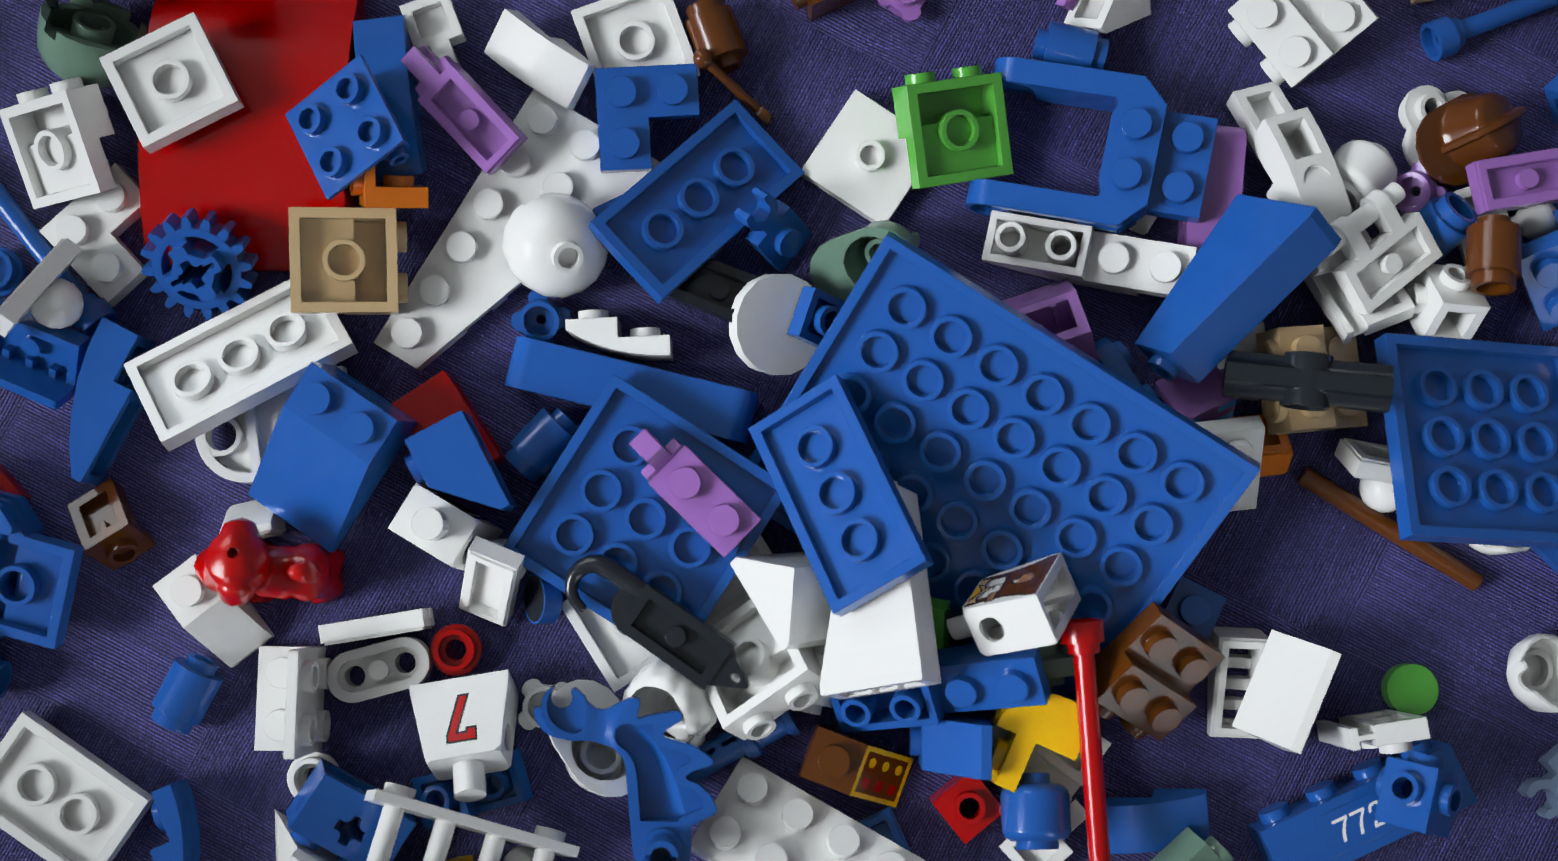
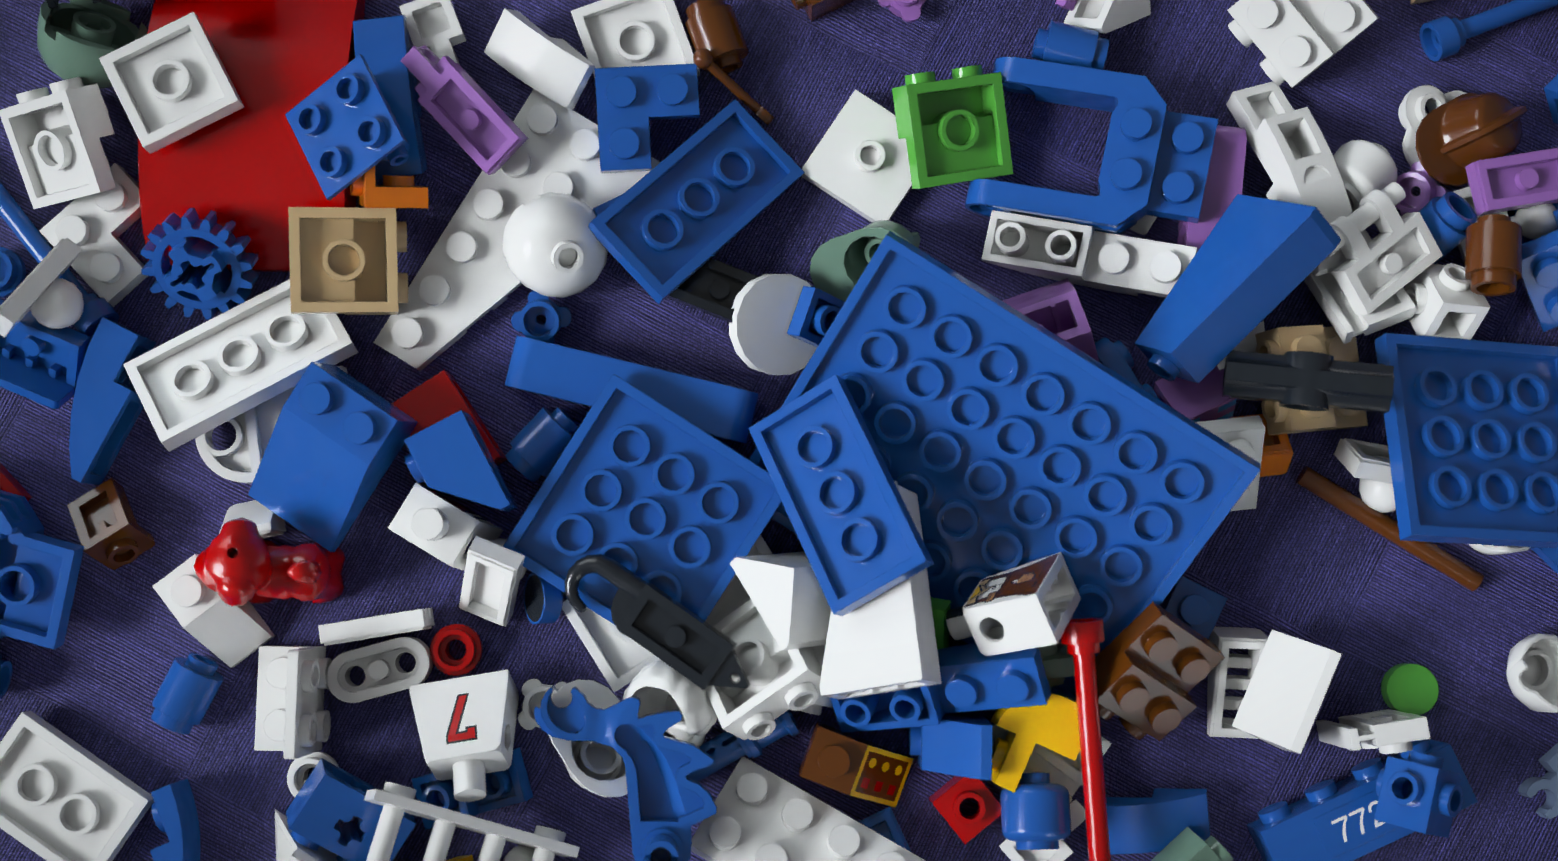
white slope [565,309,673,362] -> none
medium lavender hinge [629,429,762,558] -> none
blue plate [734,187,812,272] -> none

